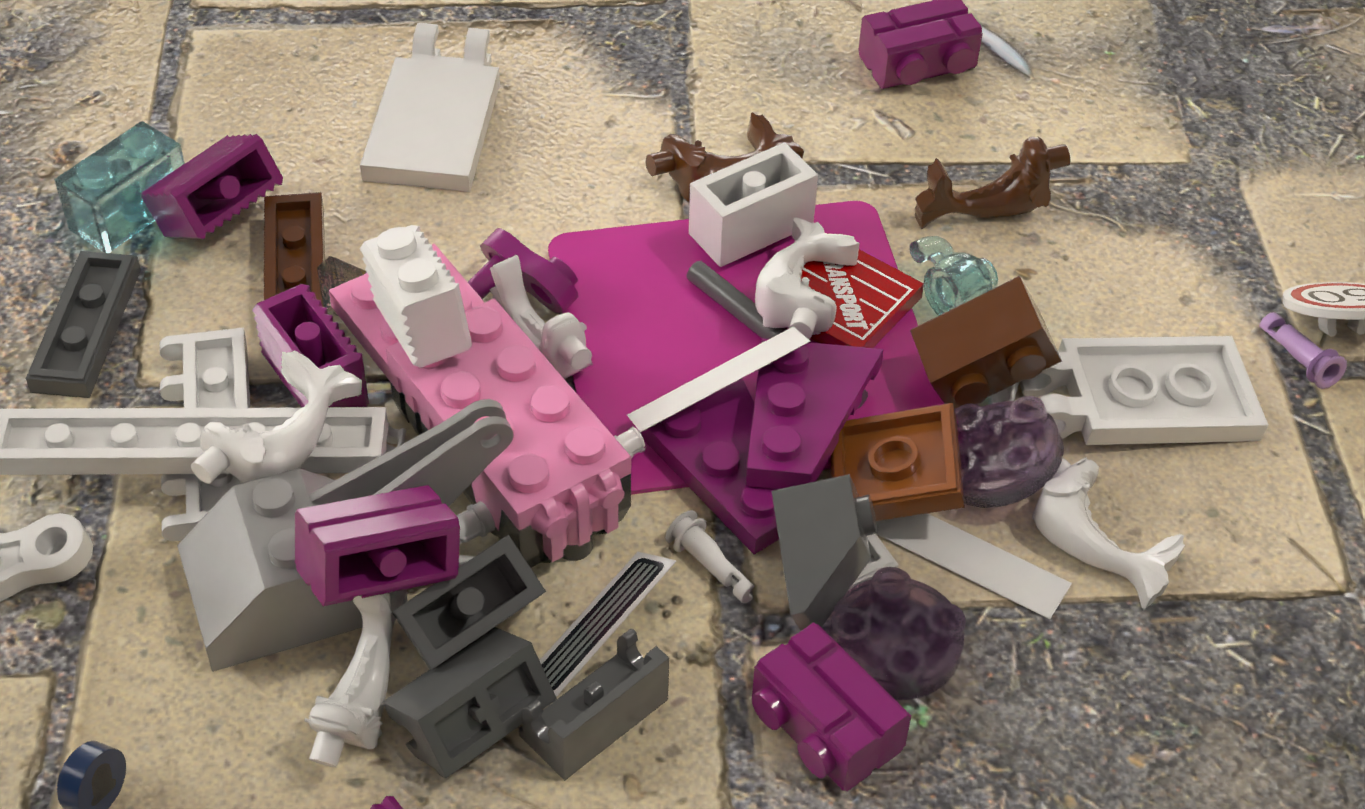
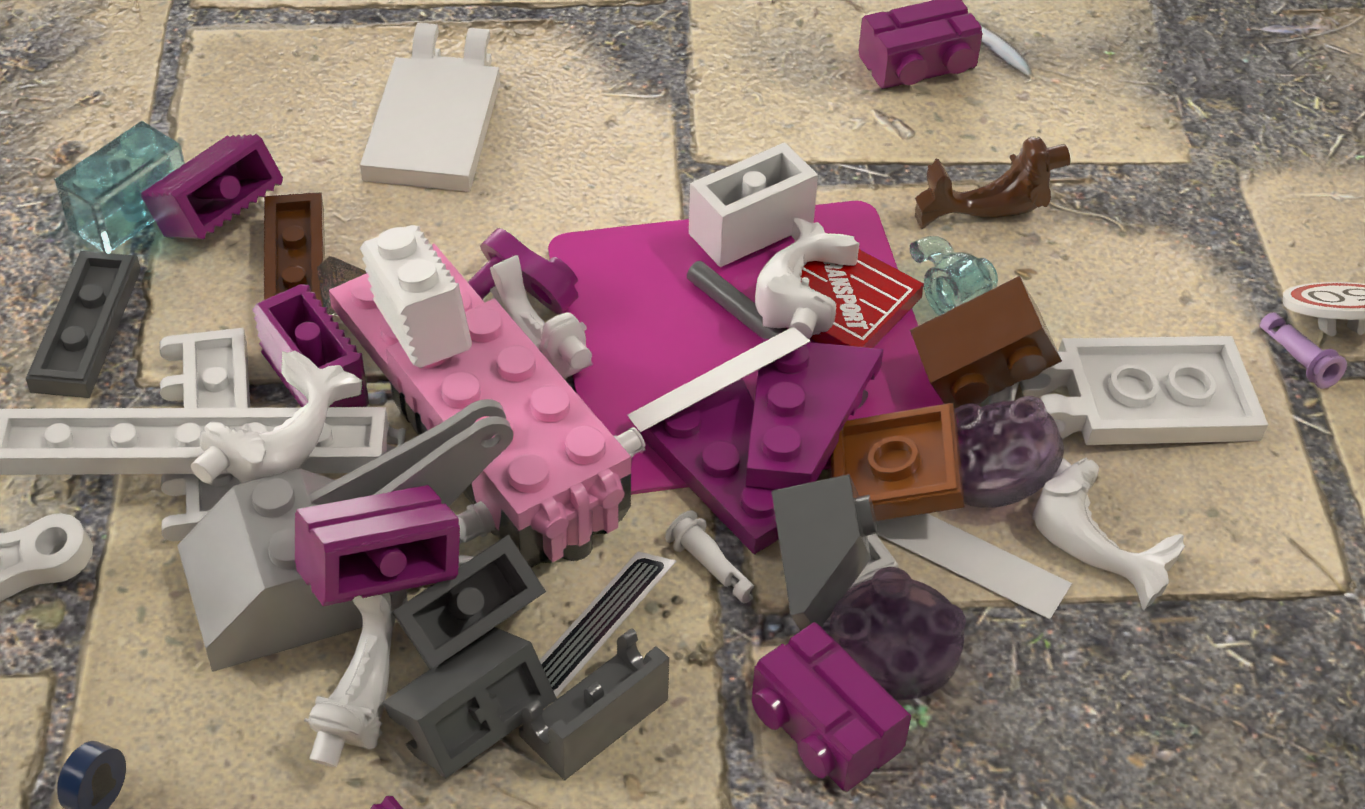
reddish brown animal [645,112,804,203] -> none

